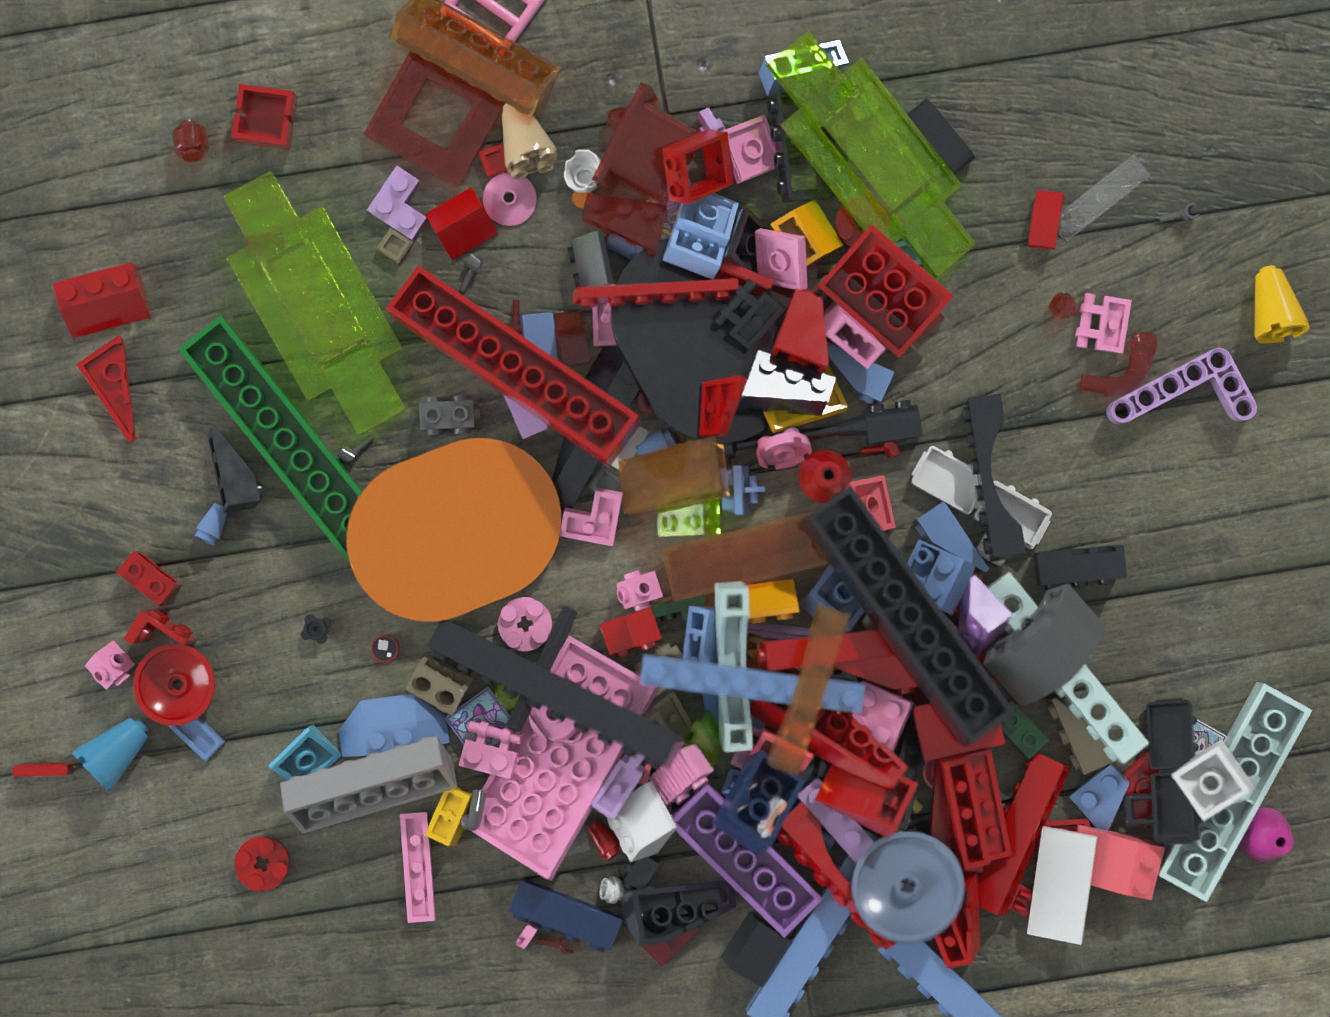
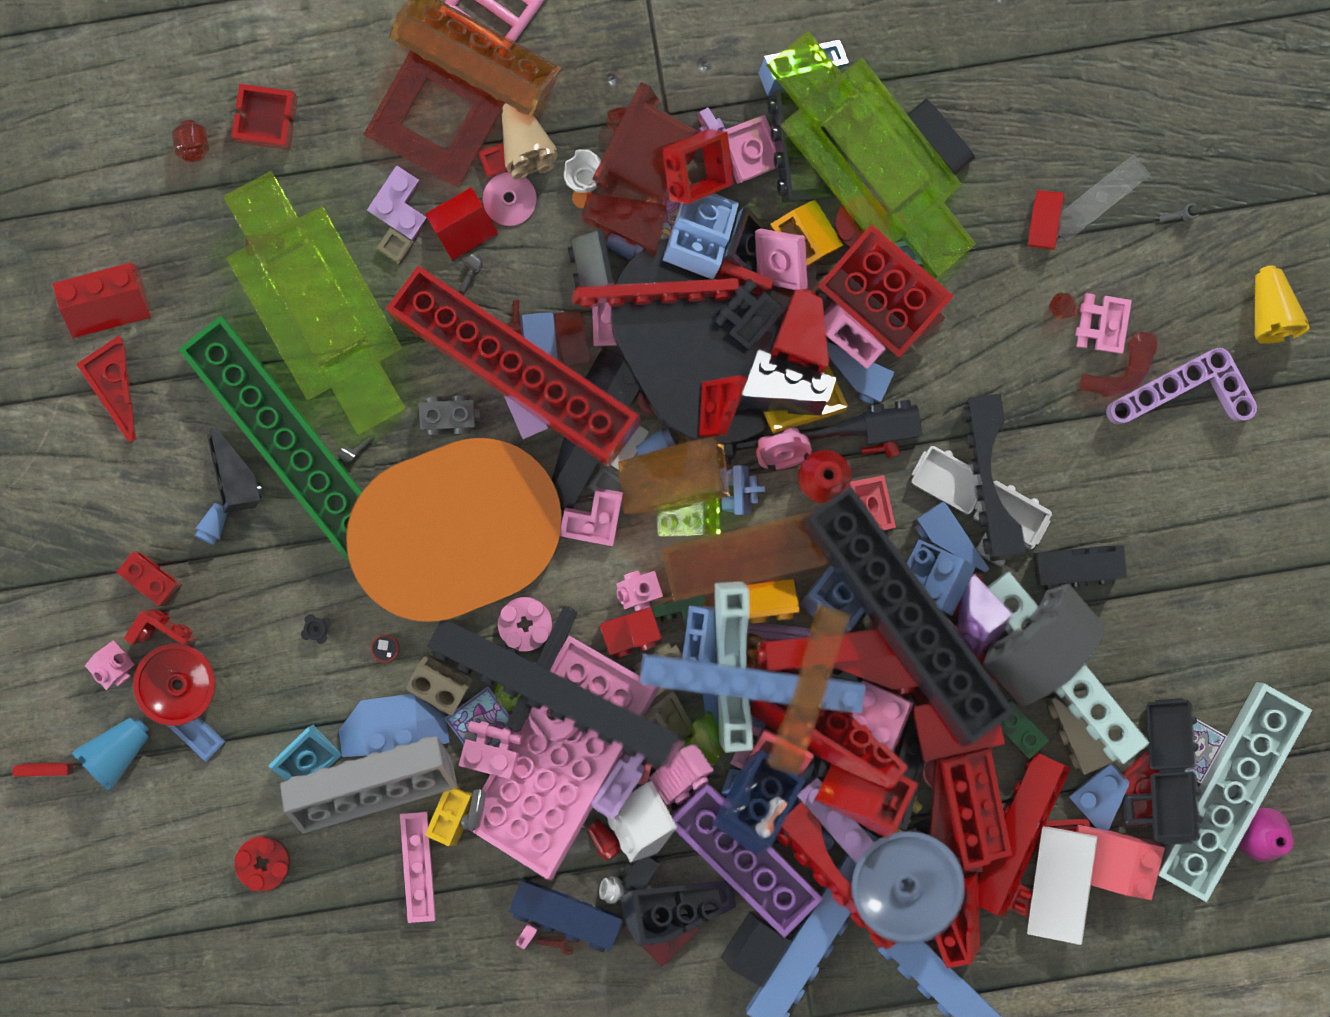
white slope [1172,739,1253,821] -> none

